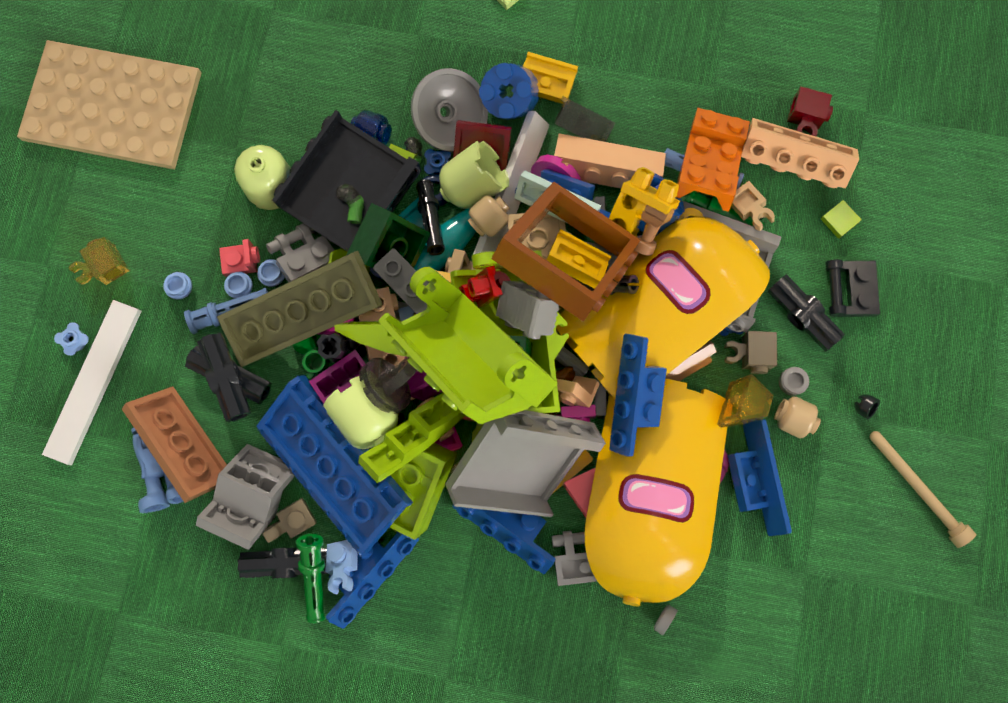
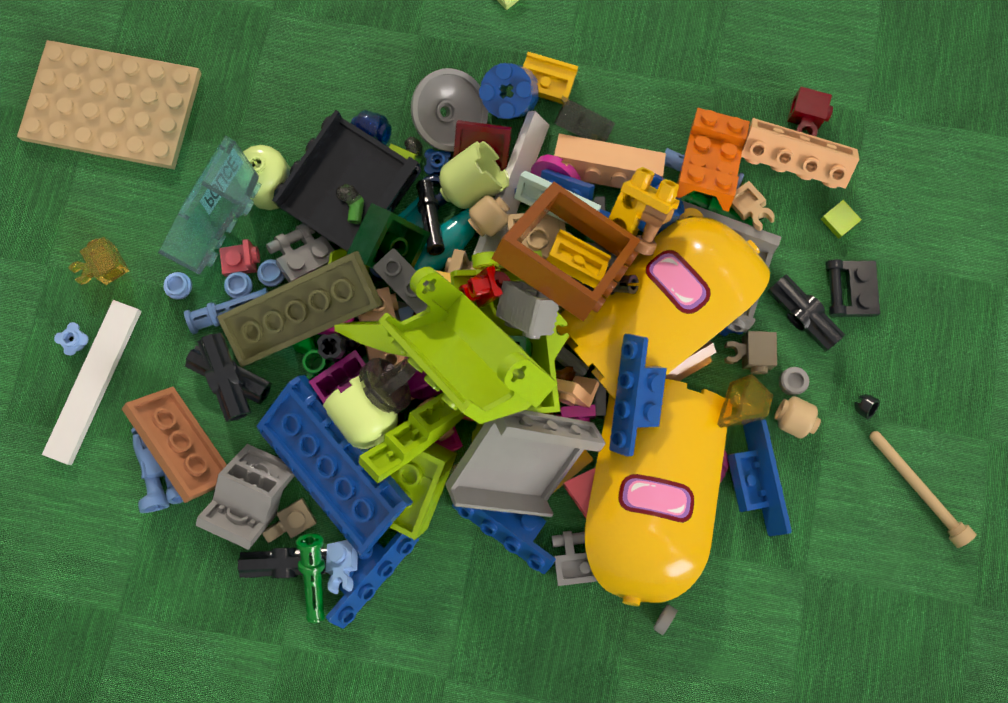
none -> clear light blue windscreen [158,135,262,275]

